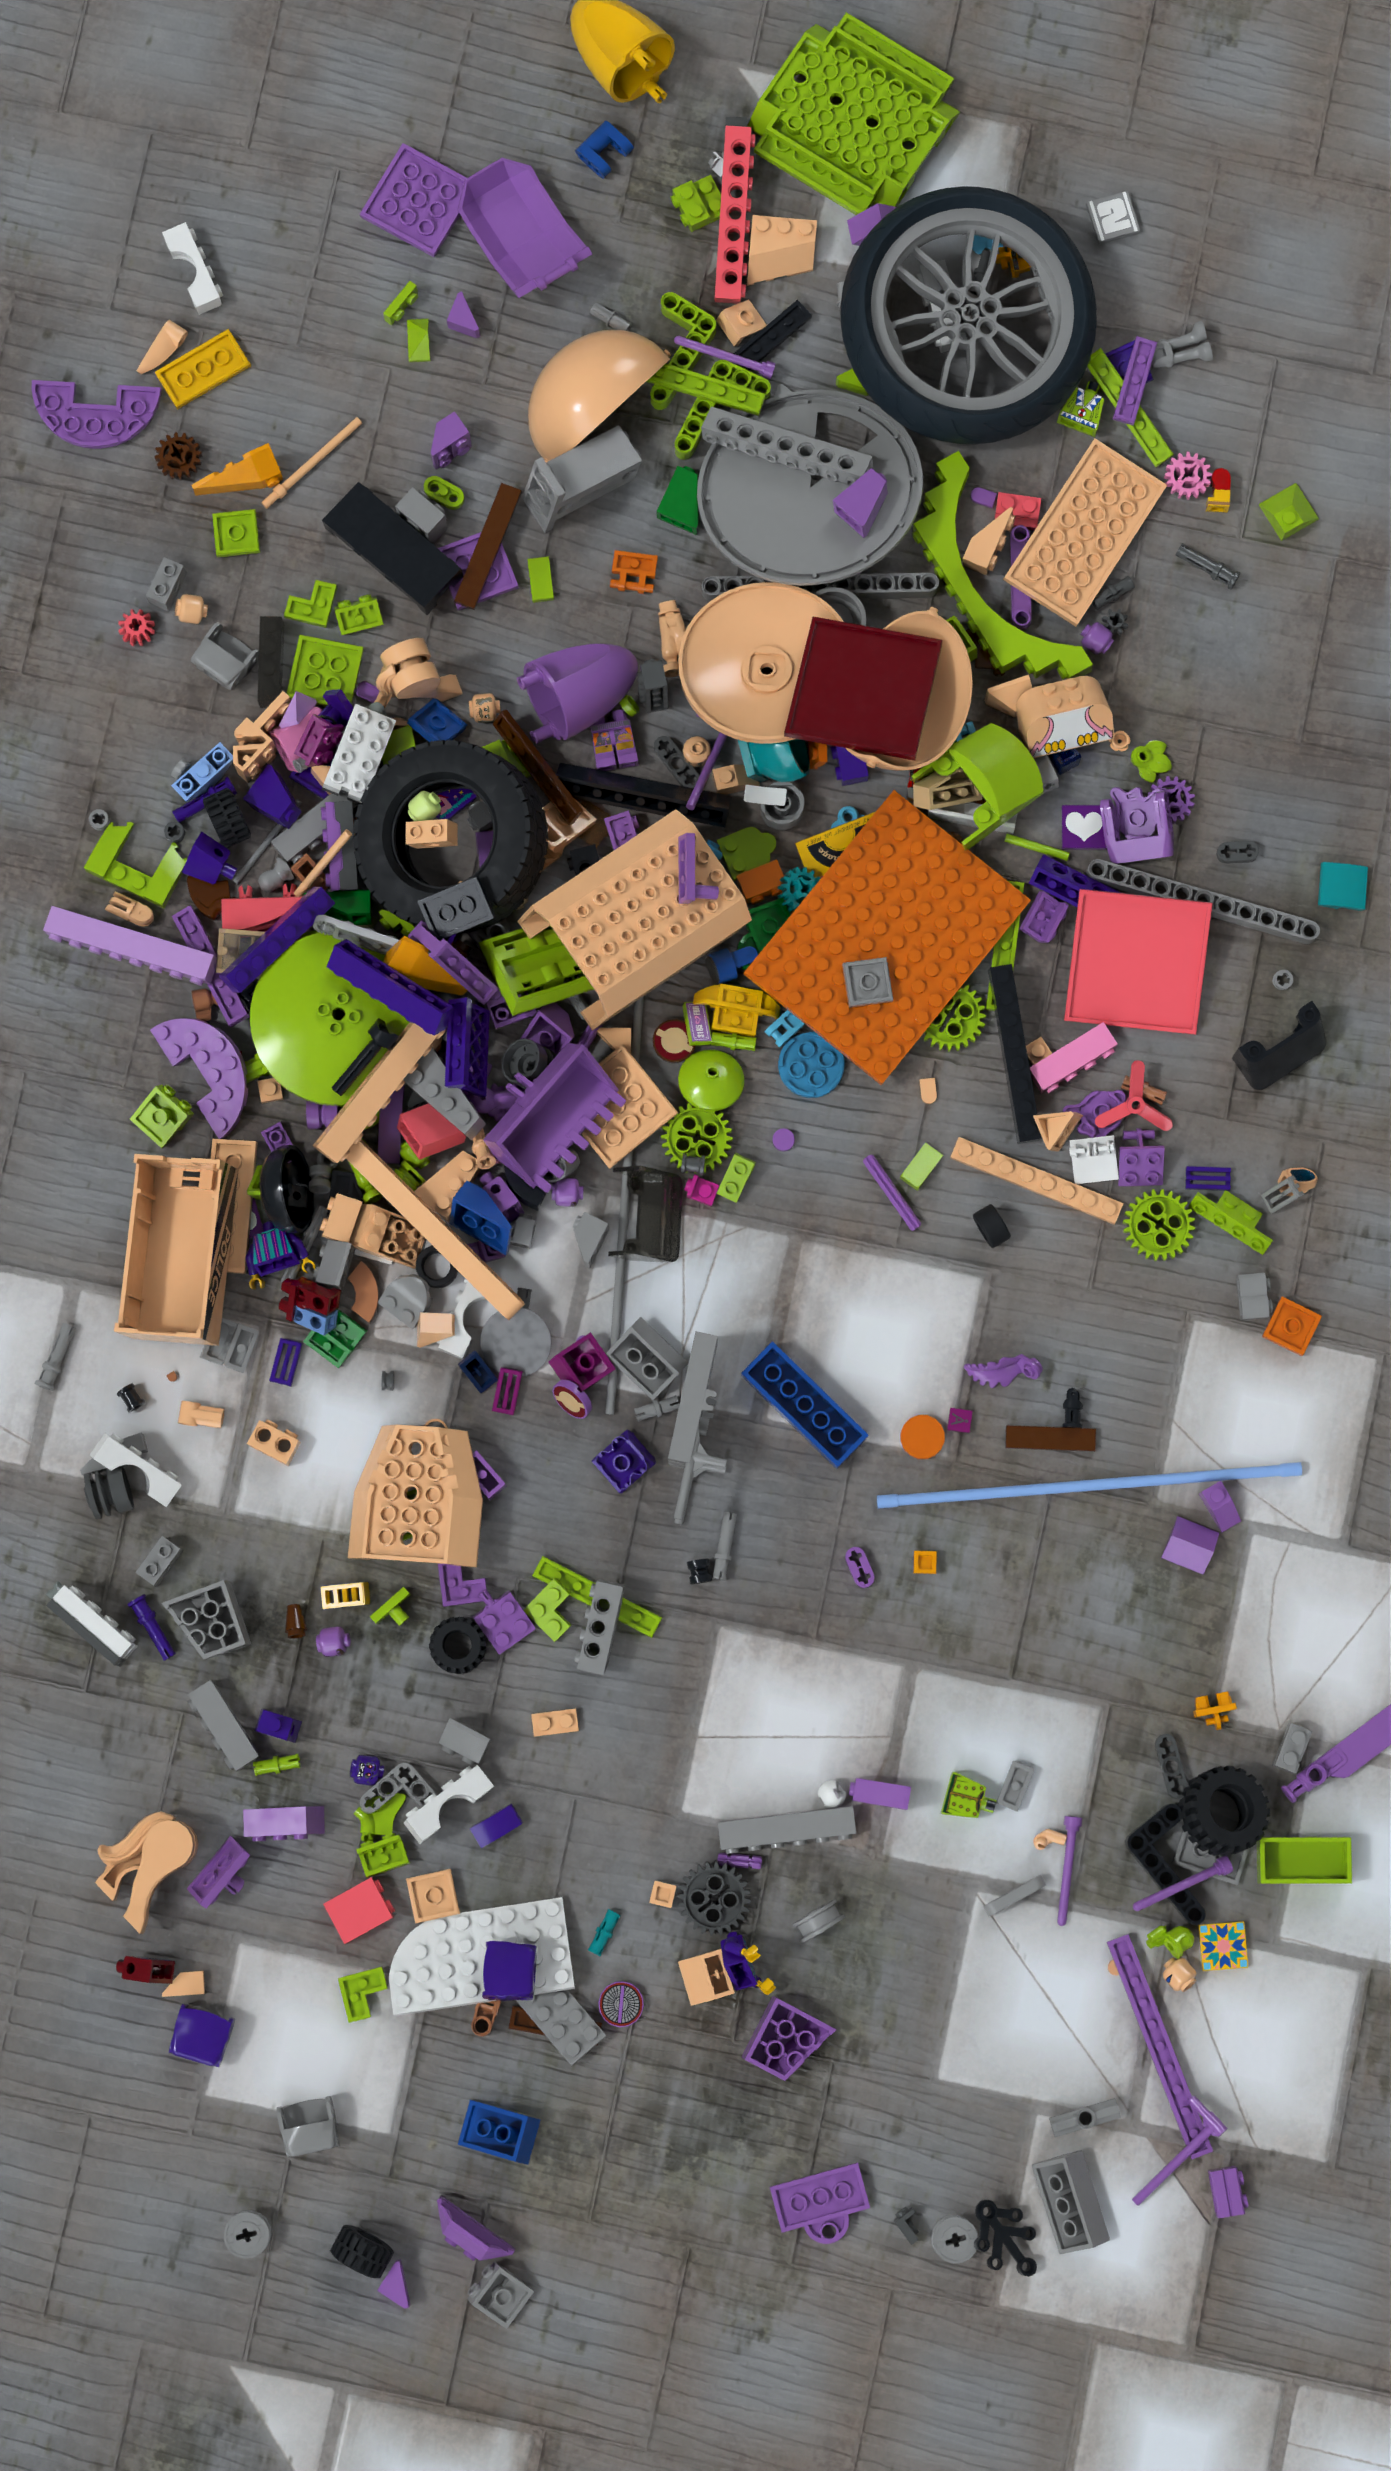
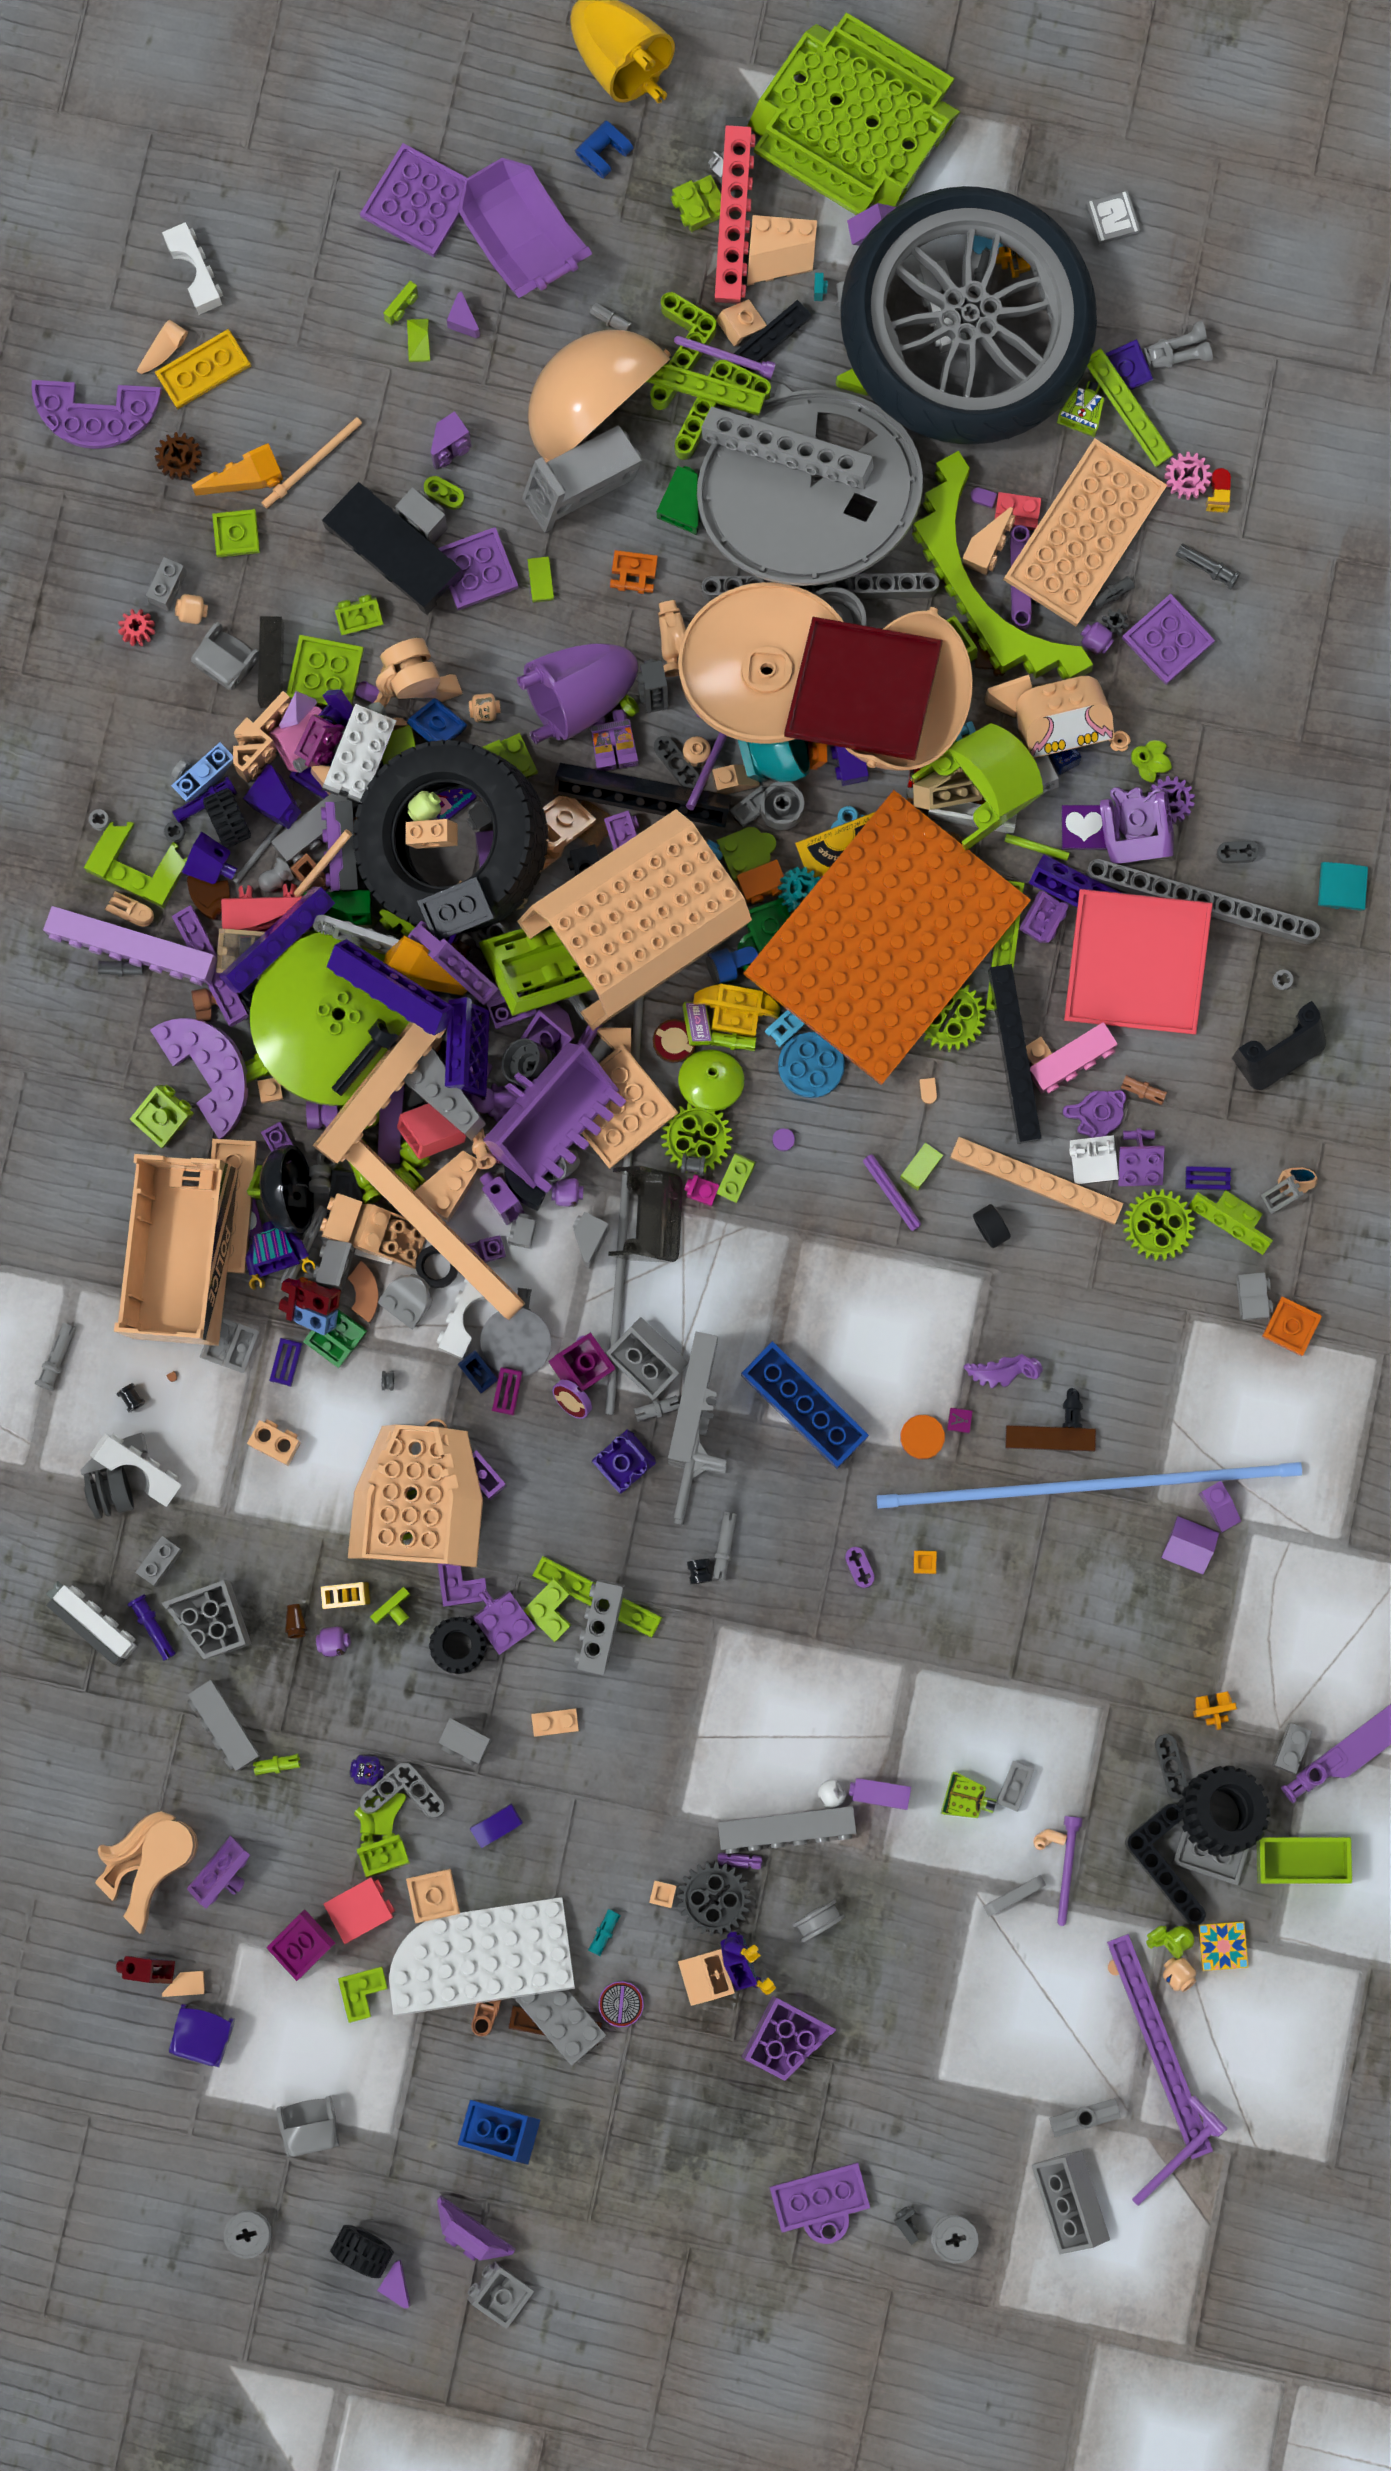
light nougat piece [178,1401,224,1428] -> none
medium lavender wedge [243,1806,325,1841] -> none
dark purple torso [254,1709,302,1743] -> none
lime plate [284,580,337,628] -> none
white arch [404,1765,494,1844] -> none
light nougat slope [417,1312,455,1348] -> none
blue slope [449,1181,512,1255] -> none
reddish brown tile [454,483,522,610] -> none
dark purple piece [482,1941,537,2001] -> none
reddish brown tile [493,709,583,825] -> none
medium lavender piece [678,833,719,904] -> none
white sticker [744,785,787,806] -> none
medium lavender slope [833,468,888,538] -> none
light grey tile [842,957,893,1008] -> none
black plant [974,2200,1037,2277] -> none
light nougat slope [1033,1111,1083,1152] -> none
coral piece [1095,1060,1173,1131] -> none
medium lavender tile [1113,336,1157,425] -> none
medium lavender piece [1133,1856,1233,1911] -> none
medium lavender brick [1208,2166,1248,2218] -> none
lime slope [1259,483,1319,541] -> none
none -> dark grey pin [98,959,143,977]
none -> magenta plate [266,1910,335,1981]
none -> light grey tile [729,786,763,828]
none -> teal plate [814,273,828,301]
none -> medium lavender plate [1122,594,1215,685]

